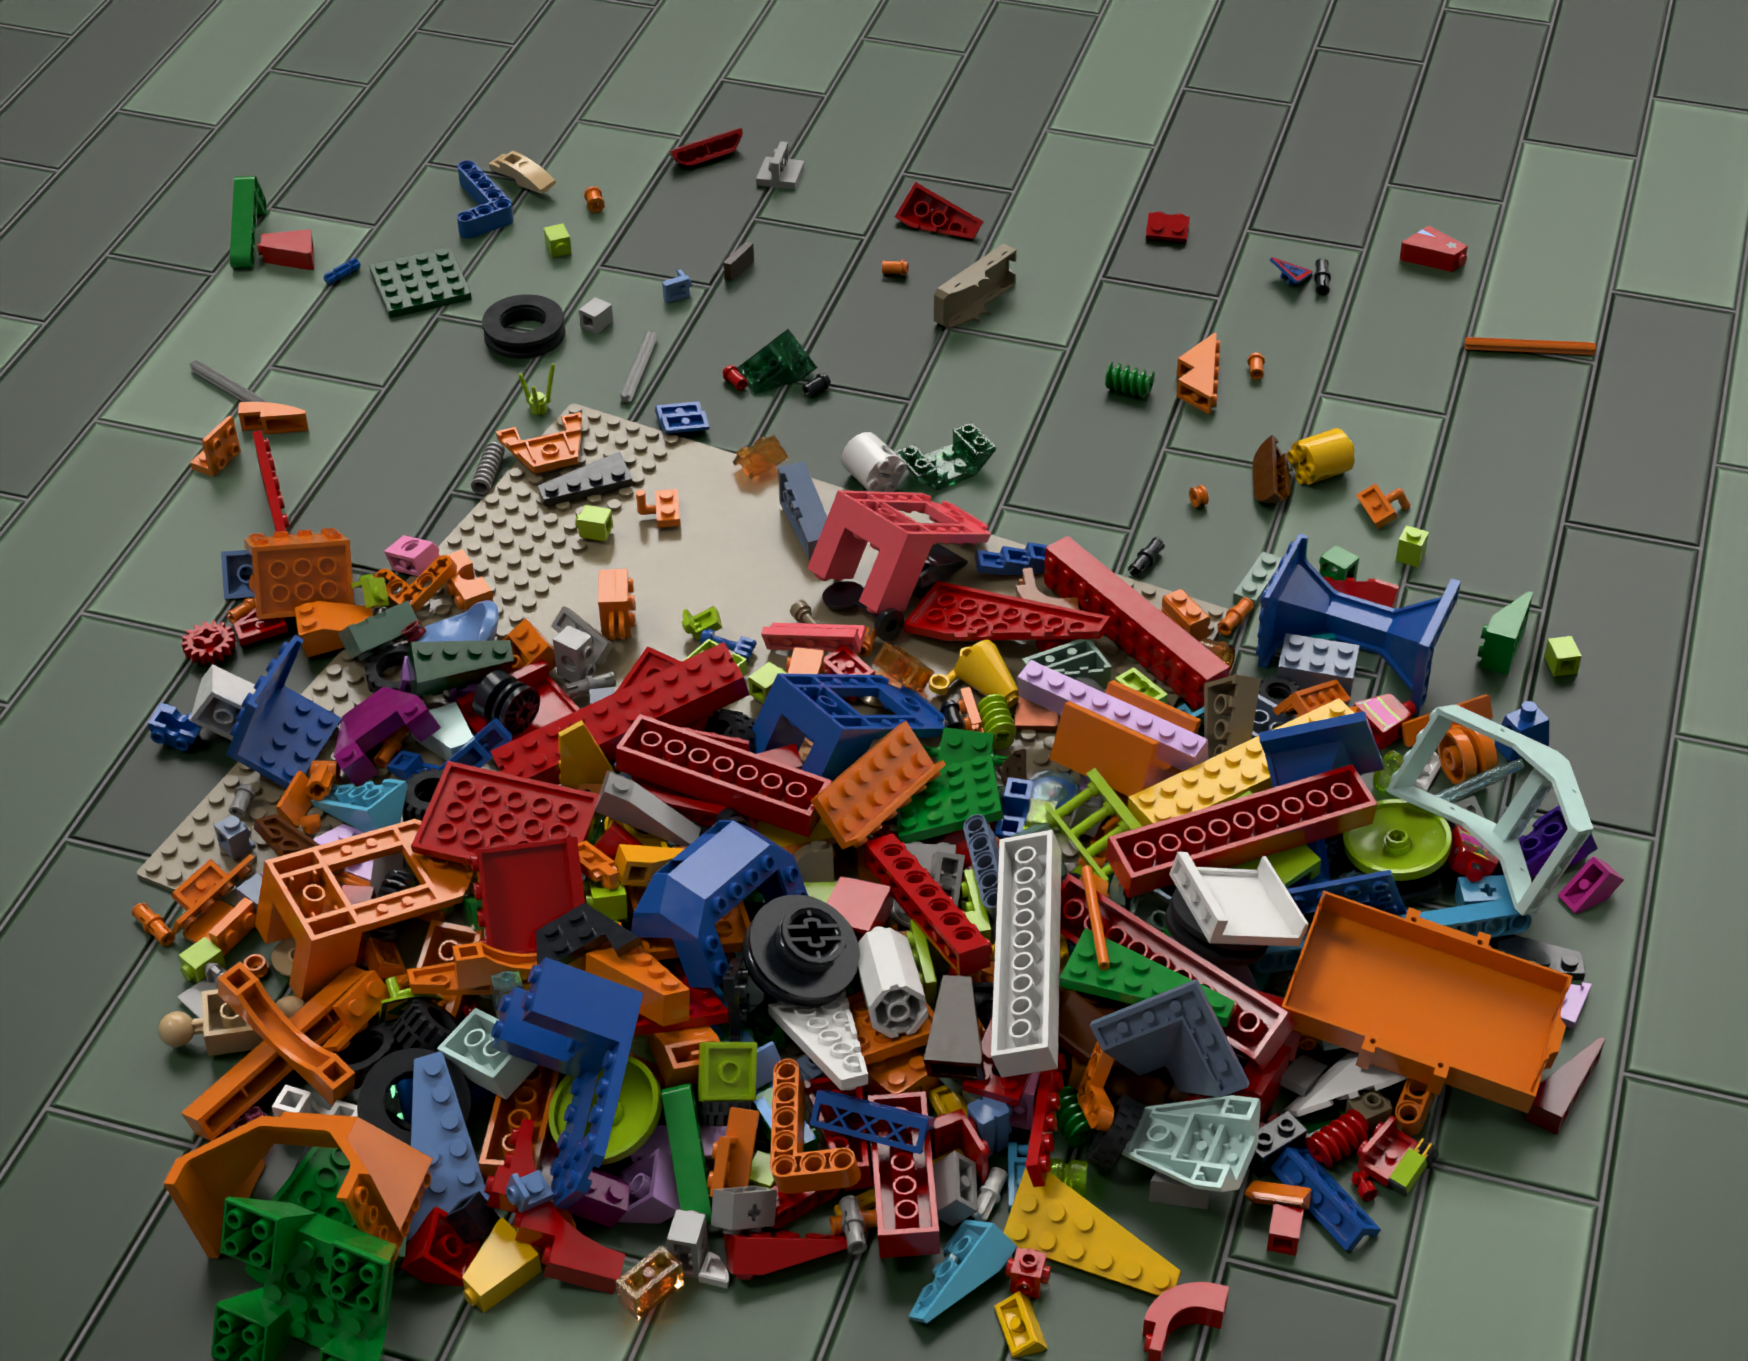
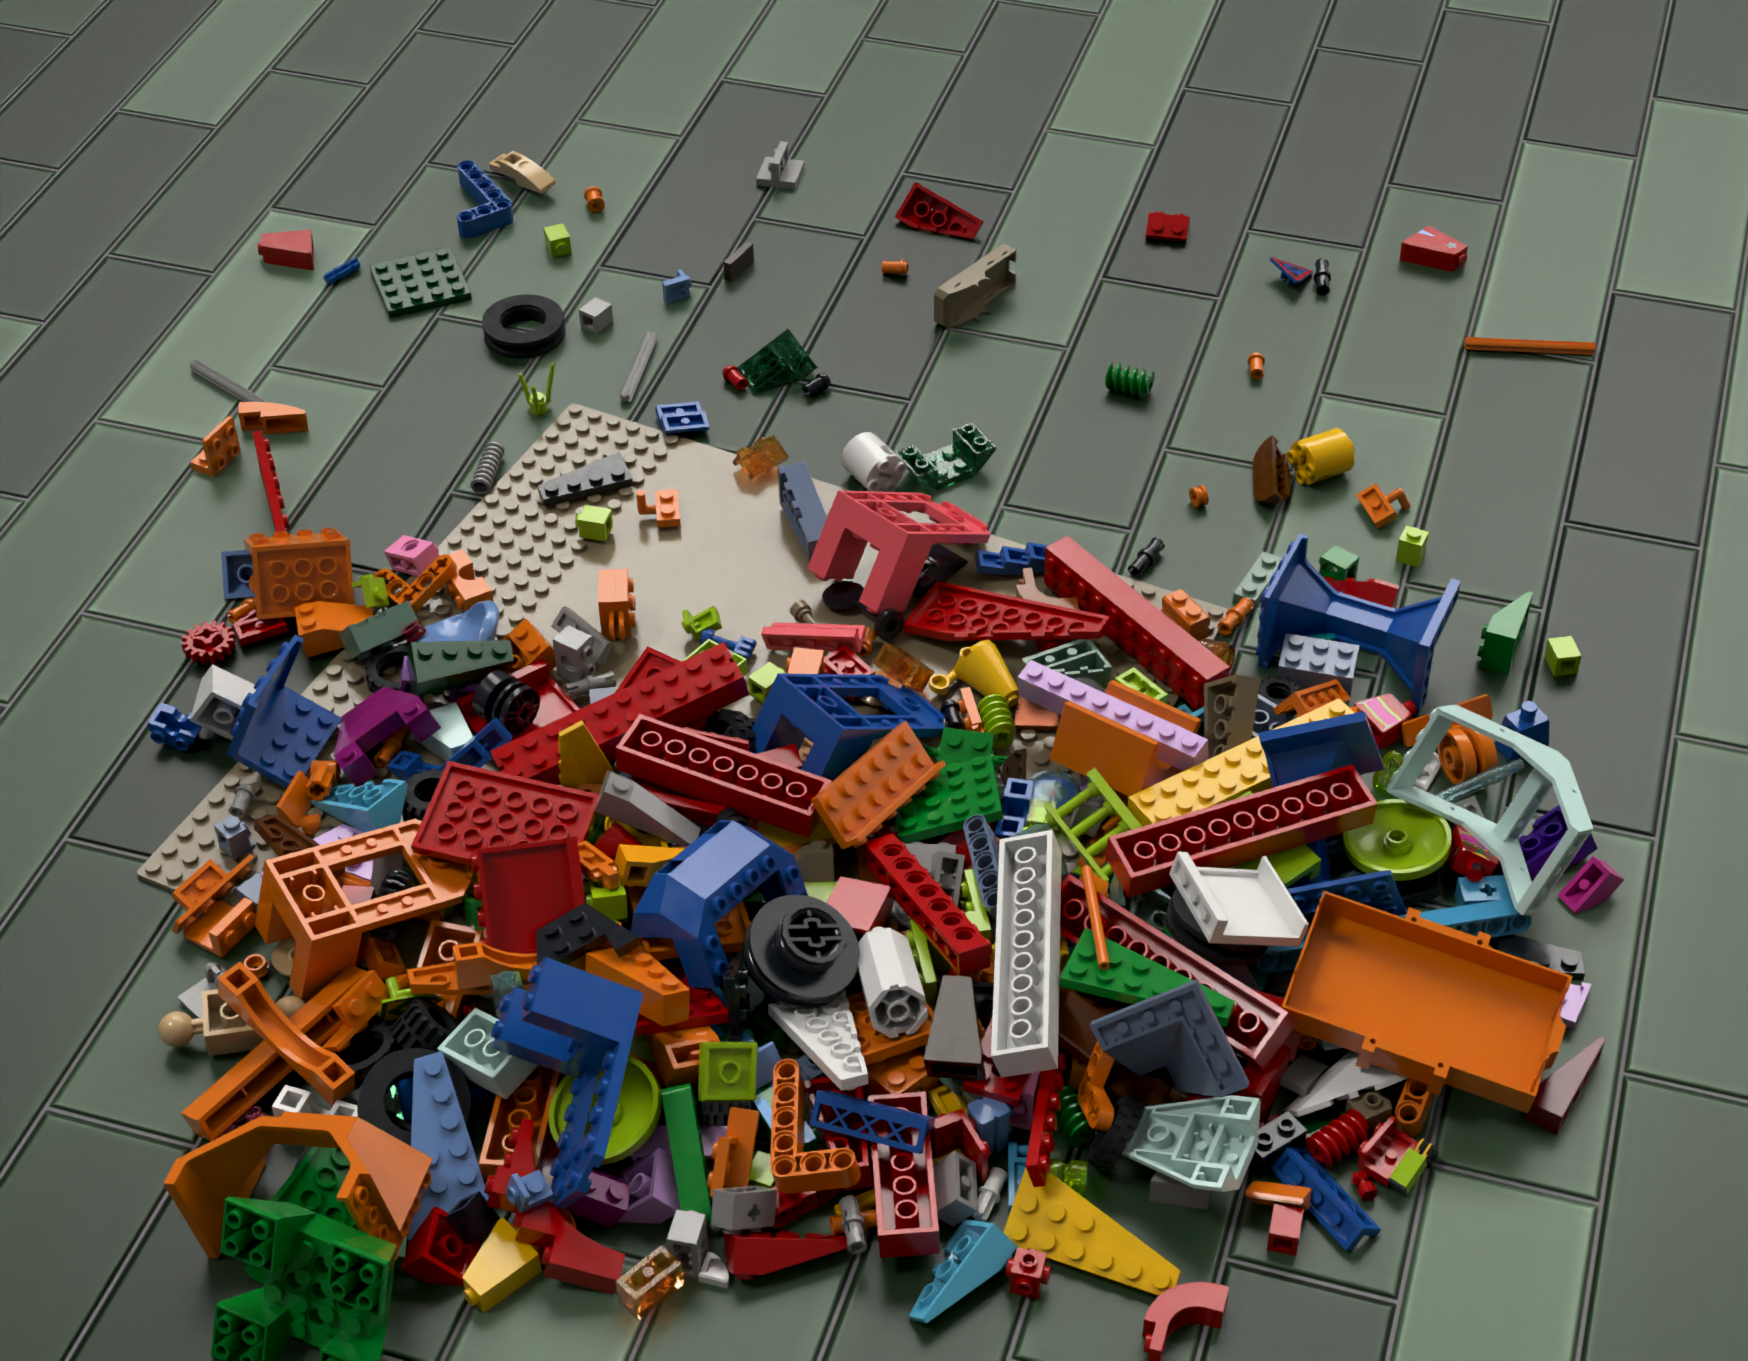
orange pin [132,902,176,946] -> none
lime brick [179,937,226,984] -> none
green beam [230,176,267,268] -> none
orange wing [496,412,582,474] -> none
red brick [669,128,743,166] -> none
yellow slope [994,1291,1048,1358] -> none
orange slope [1176,333,1220,414] -> none

